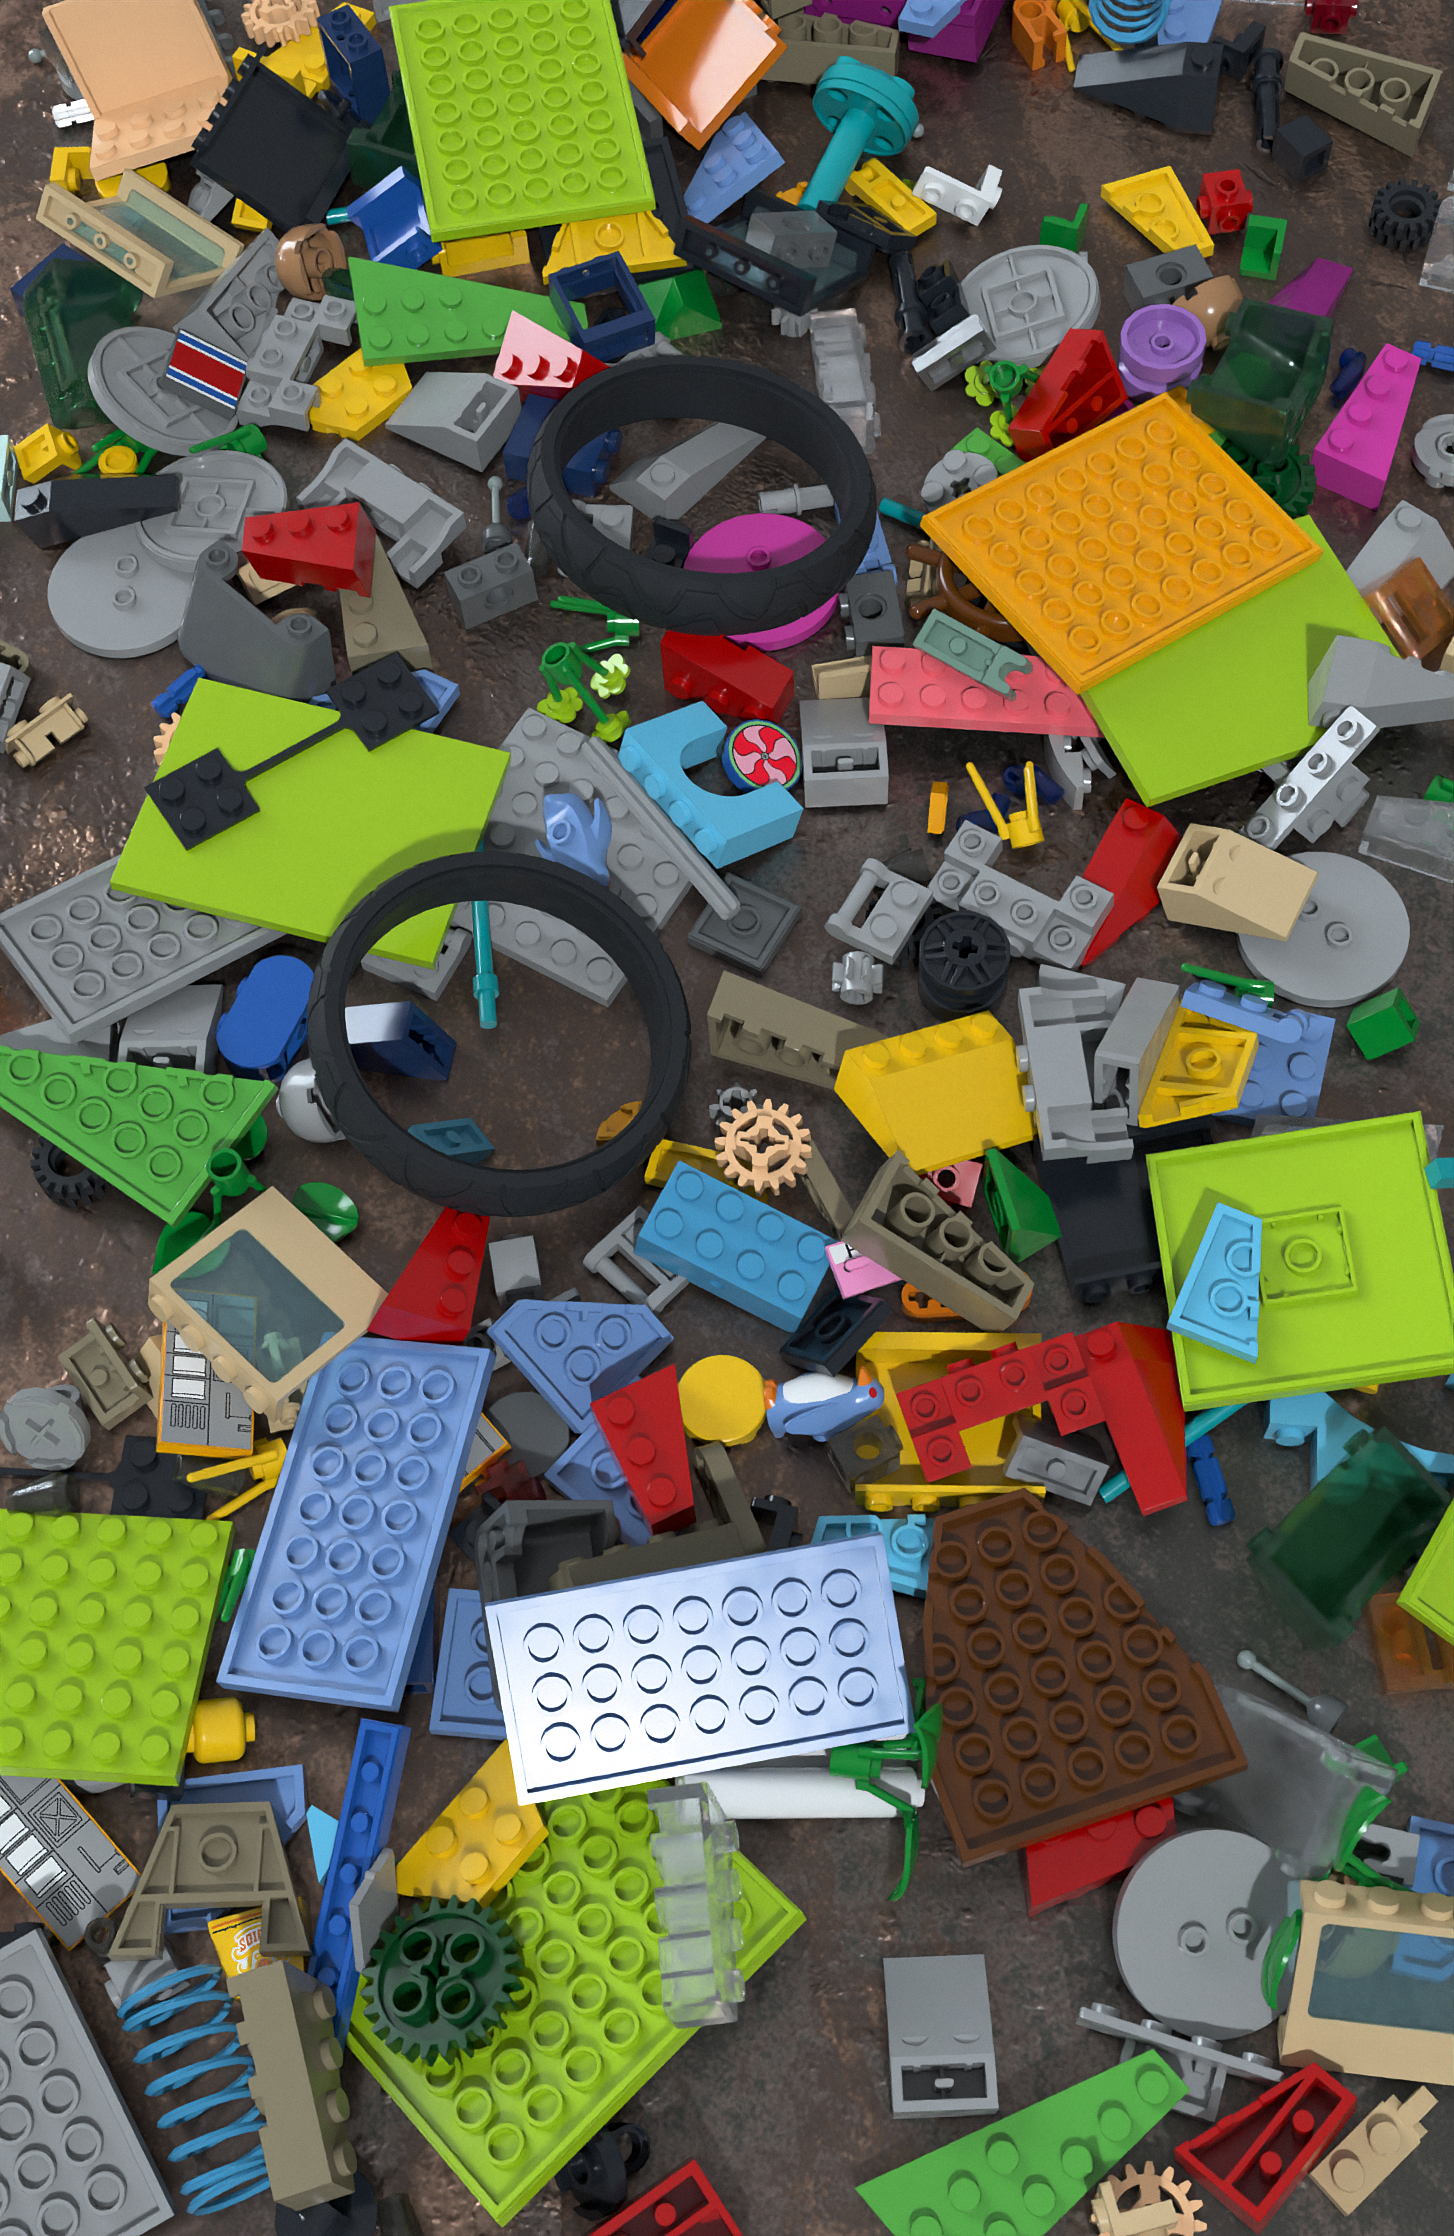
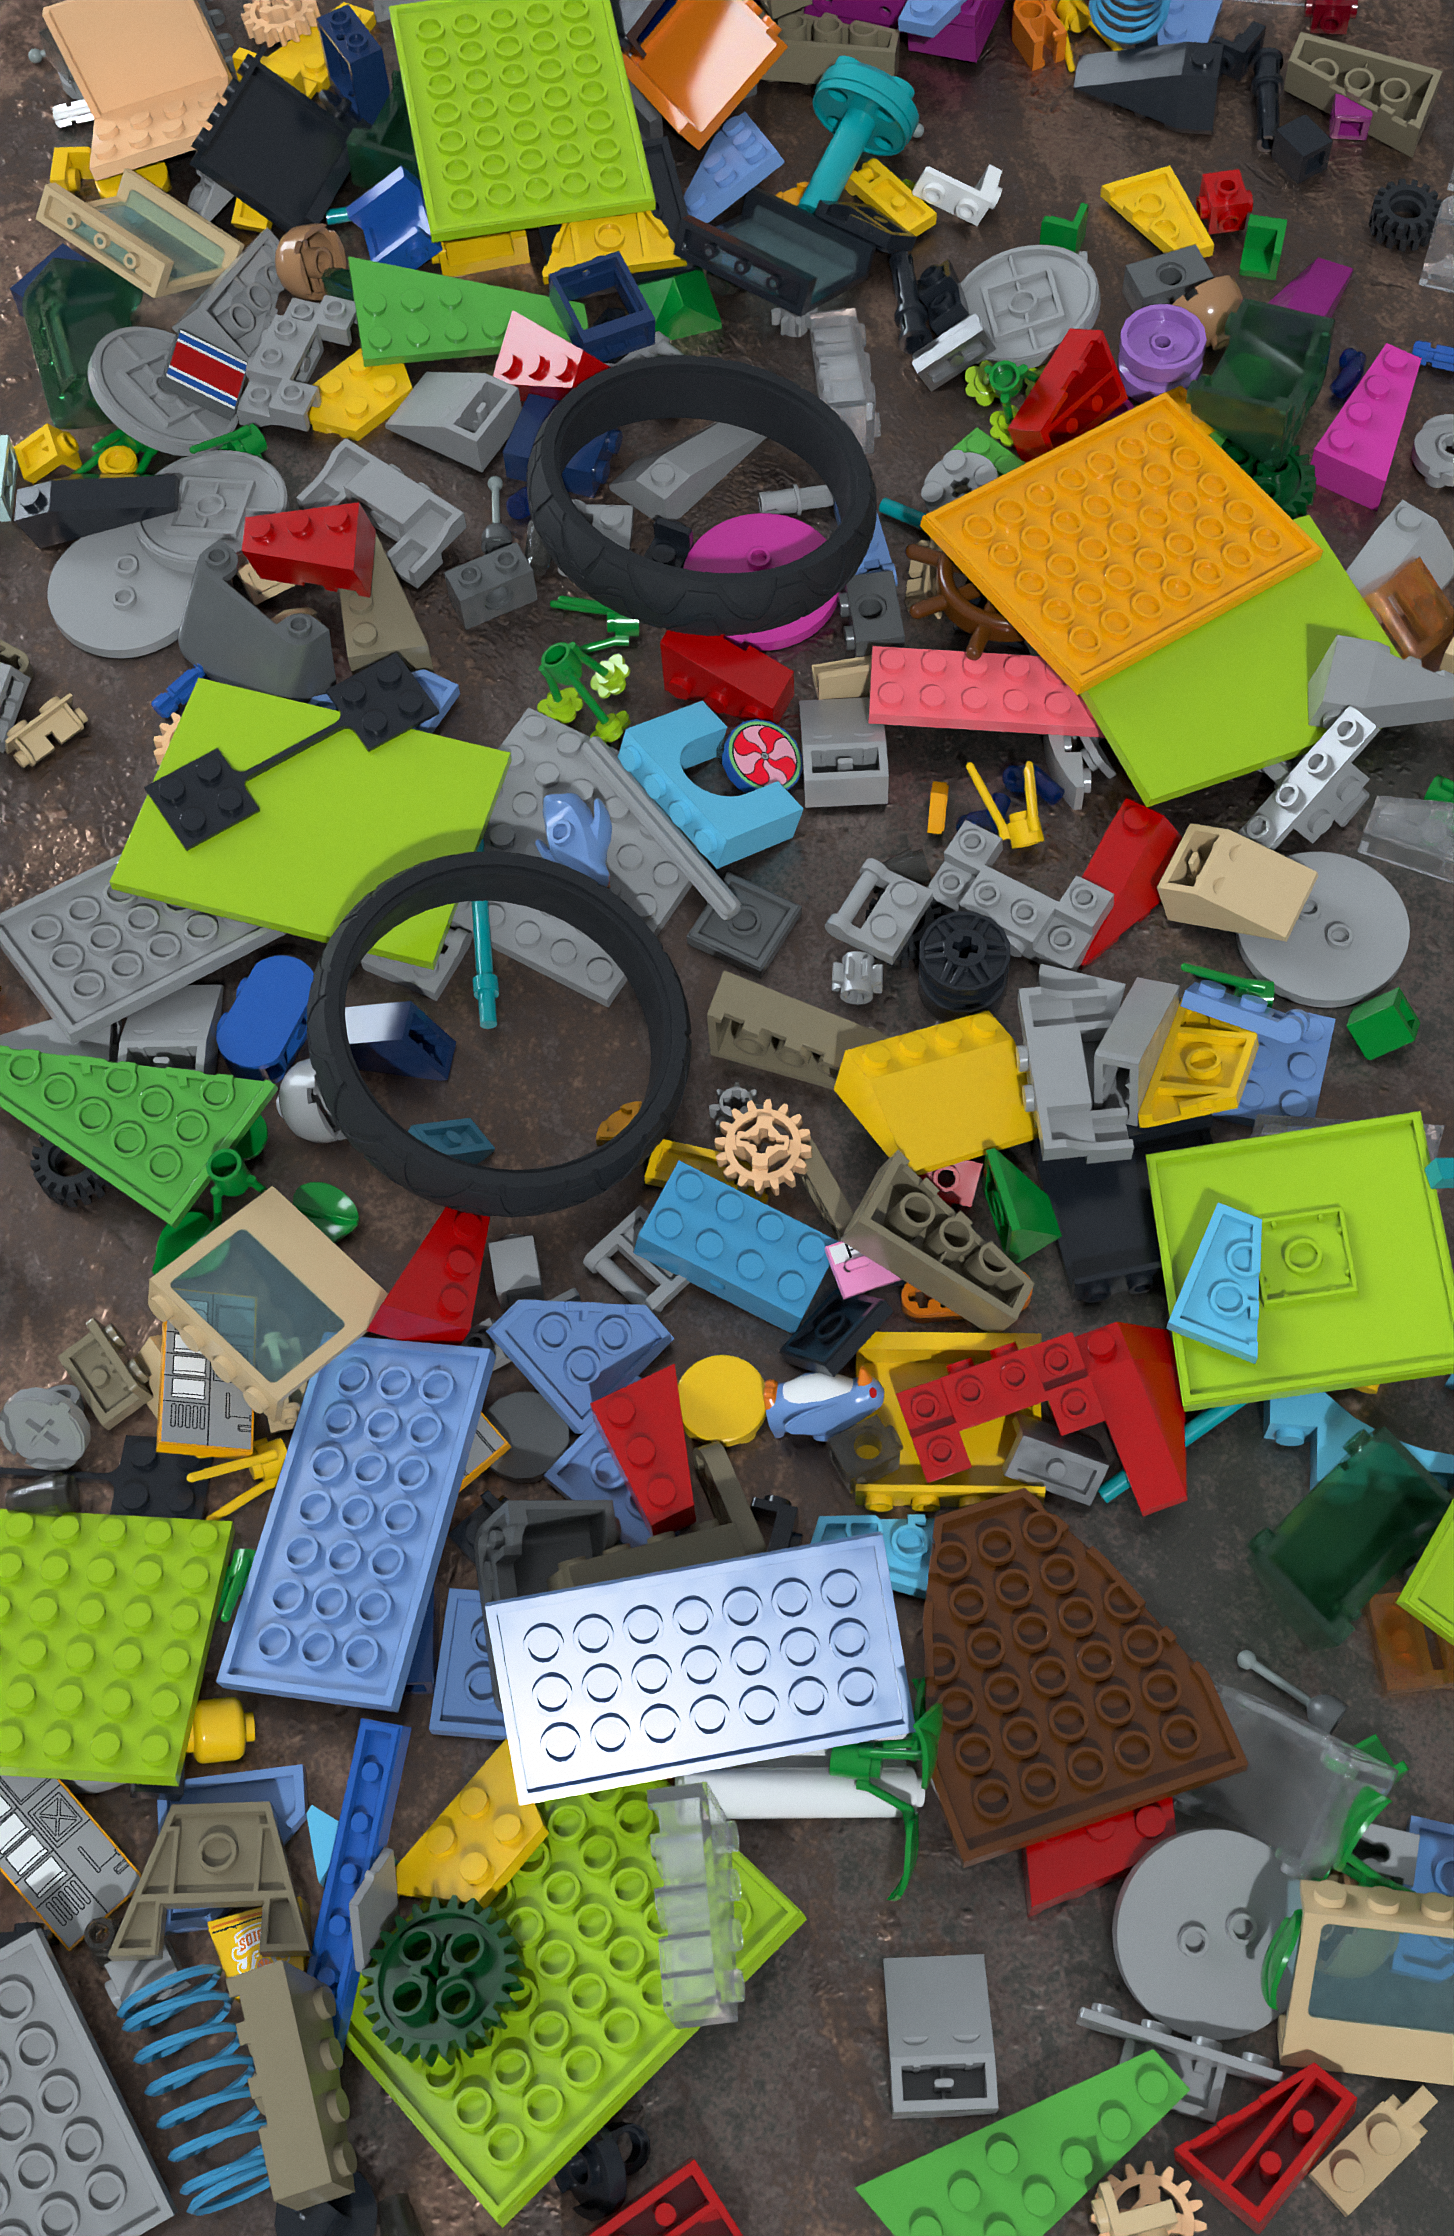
clear smoke cone [172,1454,246,1500] -> none
clear red bracket [473,1458,547,1500] -> none
dark grey brick [745,210,838,269] -> none
sand green plate [912,609,1033,701] -> none
blue axle [1186,1434,1235,1526] -> none
none -> magenta slope [1329,94,1372,140]

